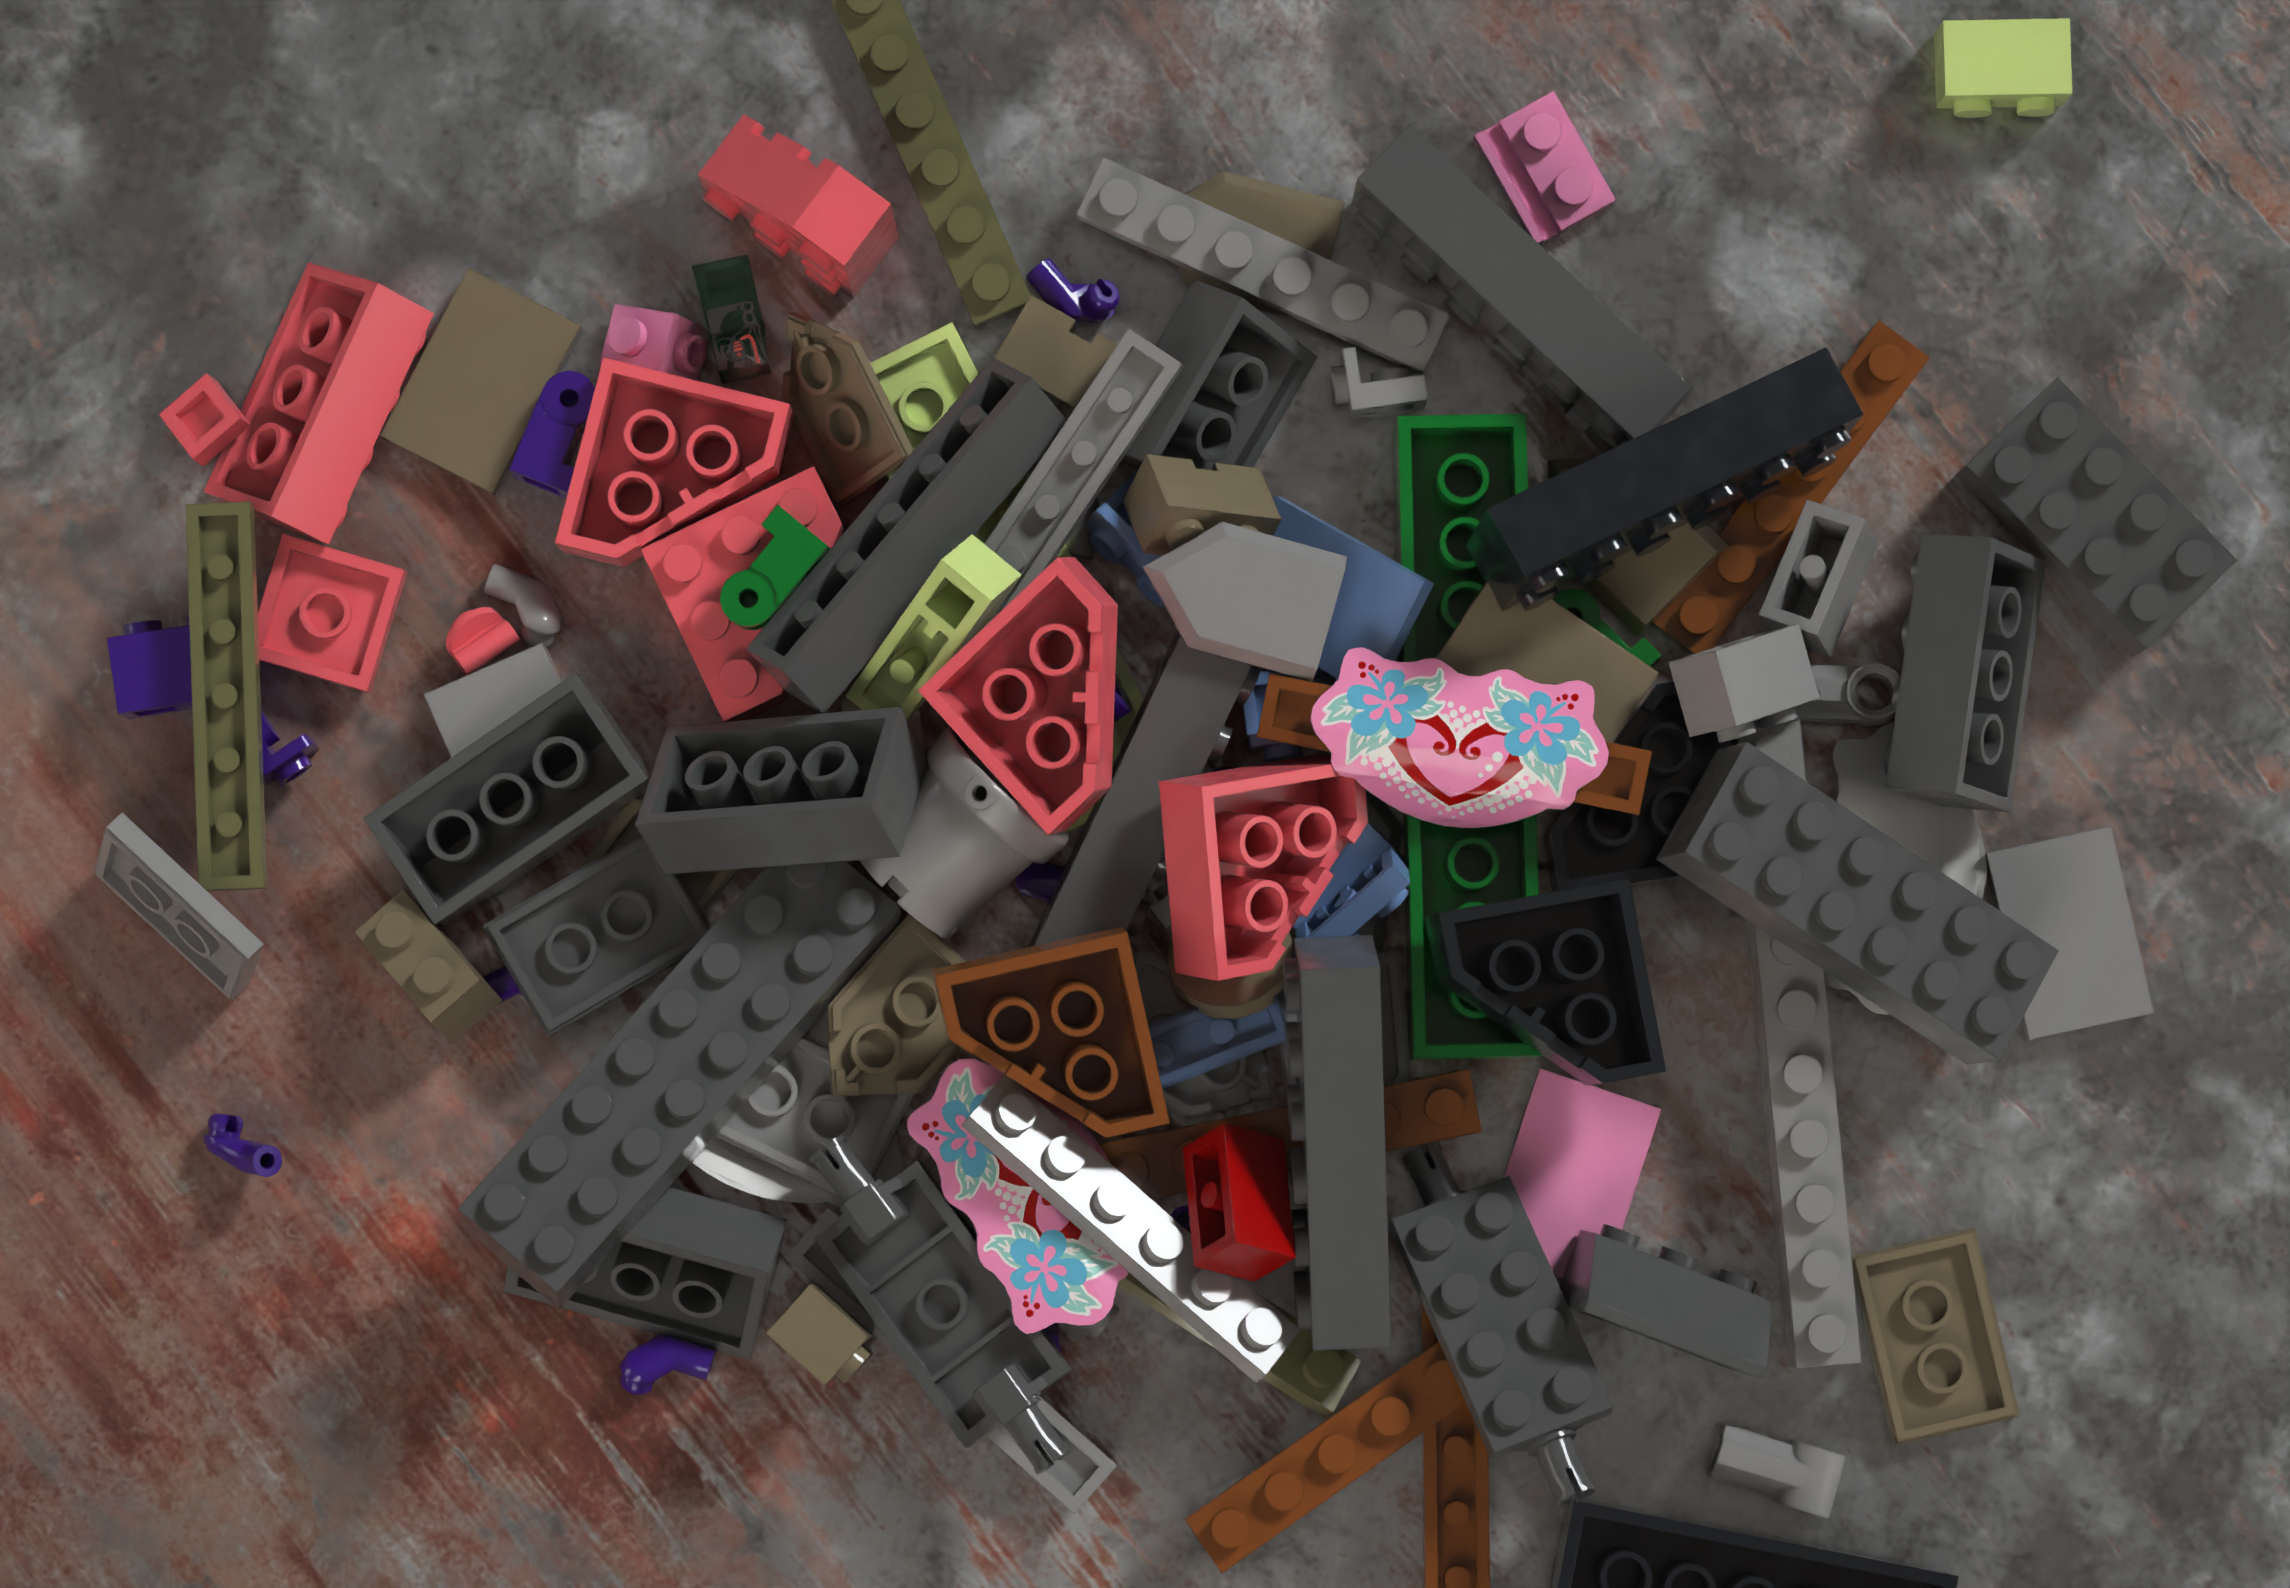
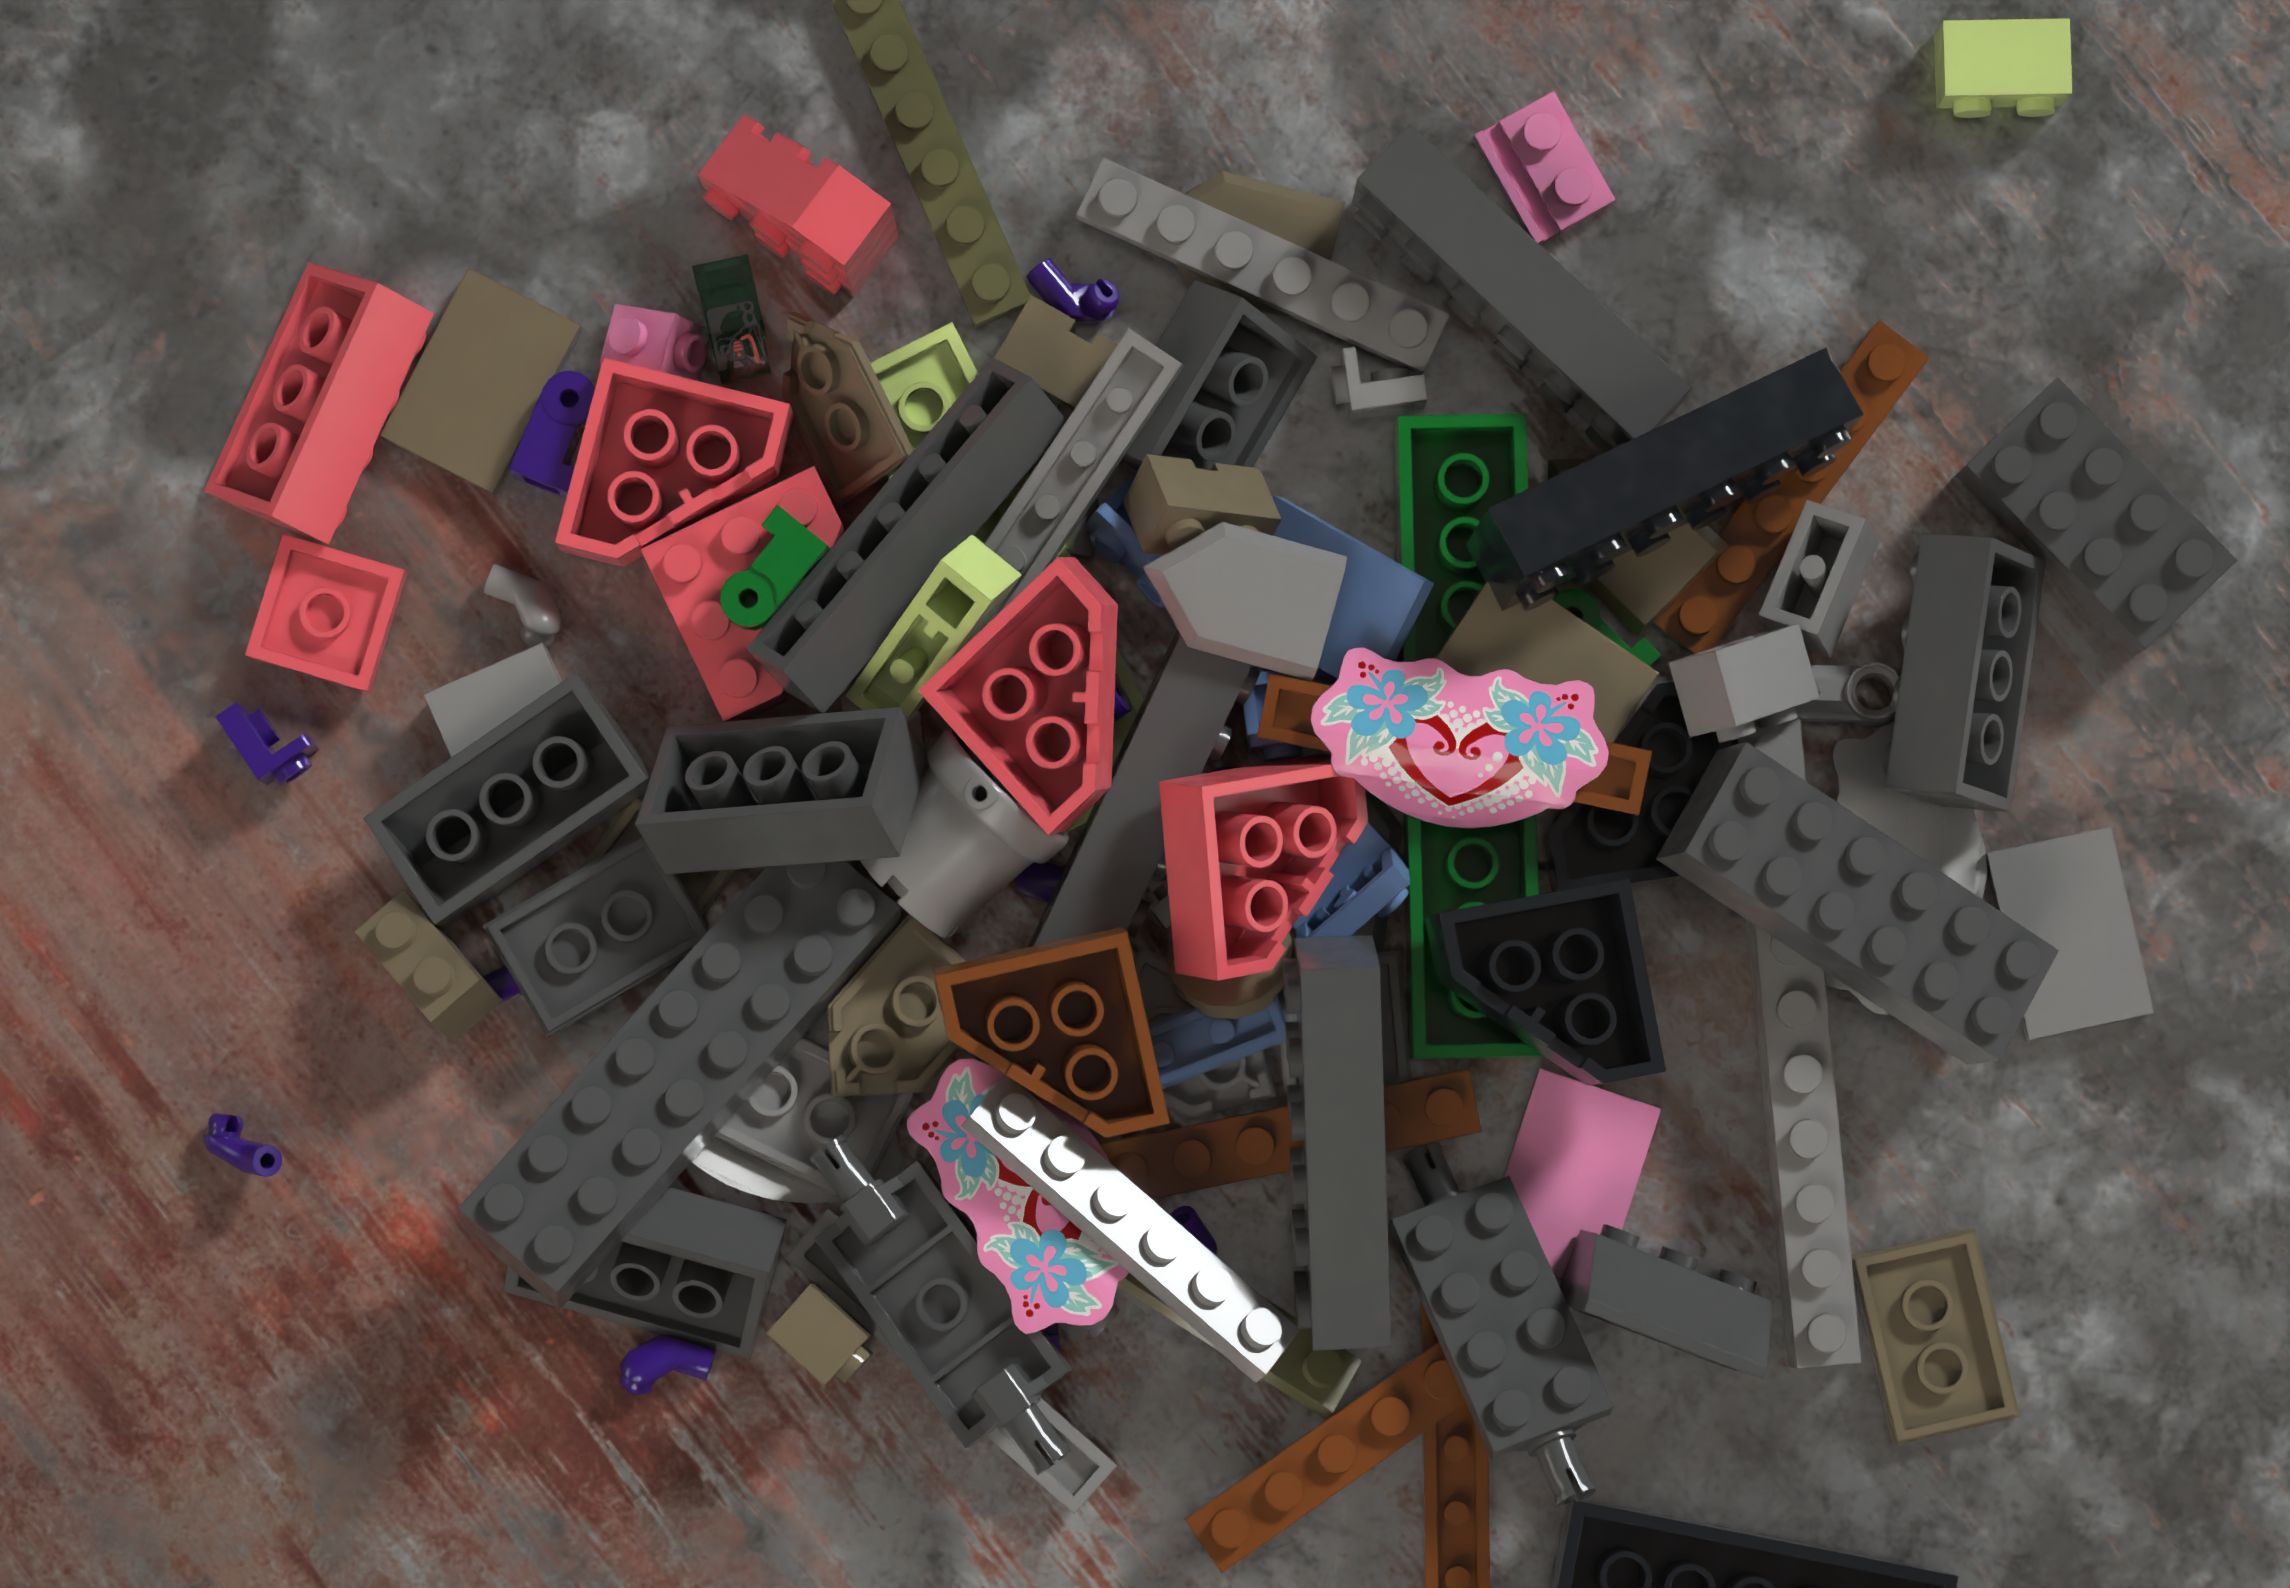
light grey tile [94,813,264,1000] -> none
dark purple brick [107,615,192,719] -> none
coral plate [159,373,251,467] -> none
olive plate [185,501,267,892] -> none
coral plate [446,607,520,676] -> none
red brick [1183,1123,1296,1282] -> none
light grey piece [1709,1424,1847,1519] -> none

